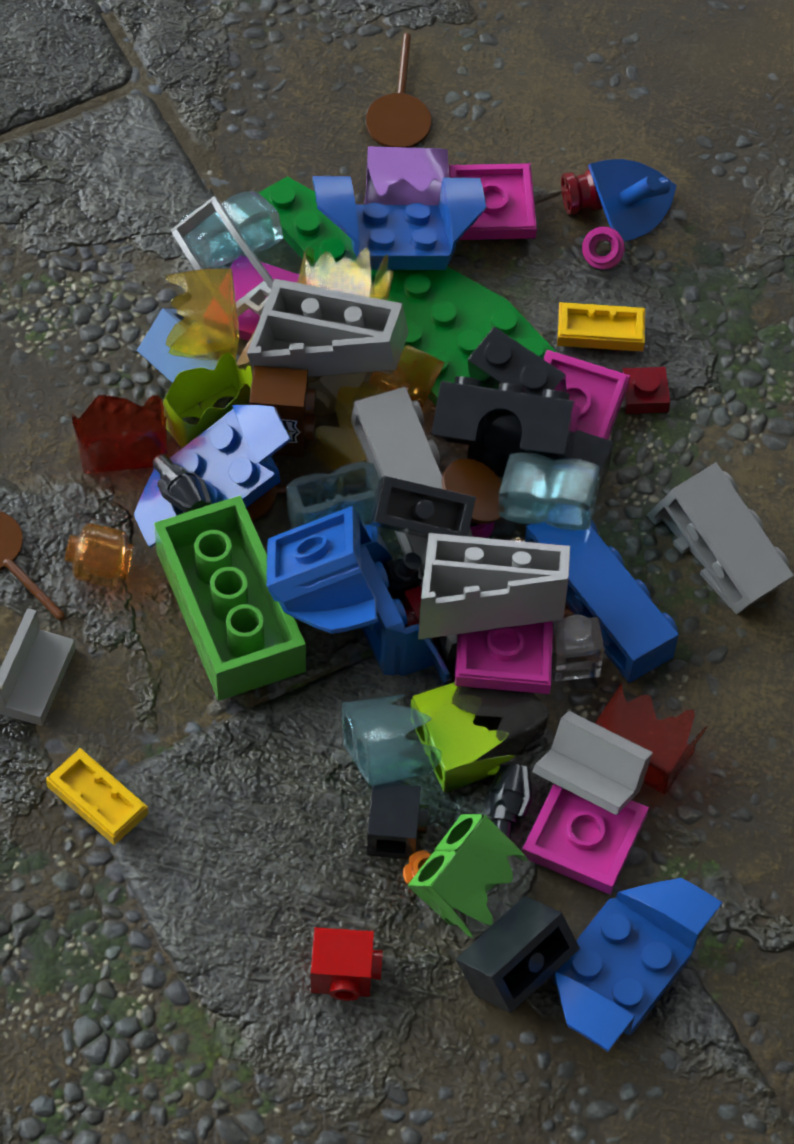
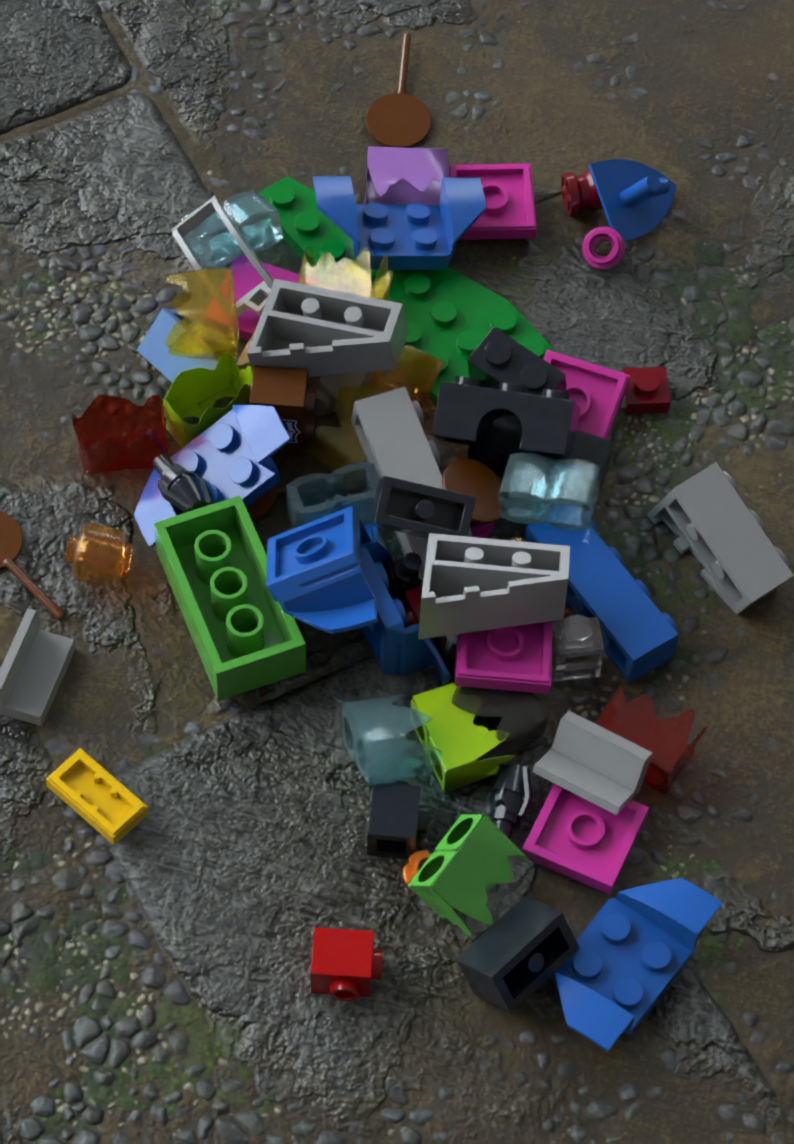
yellow plate [557,302,645,352] -> none

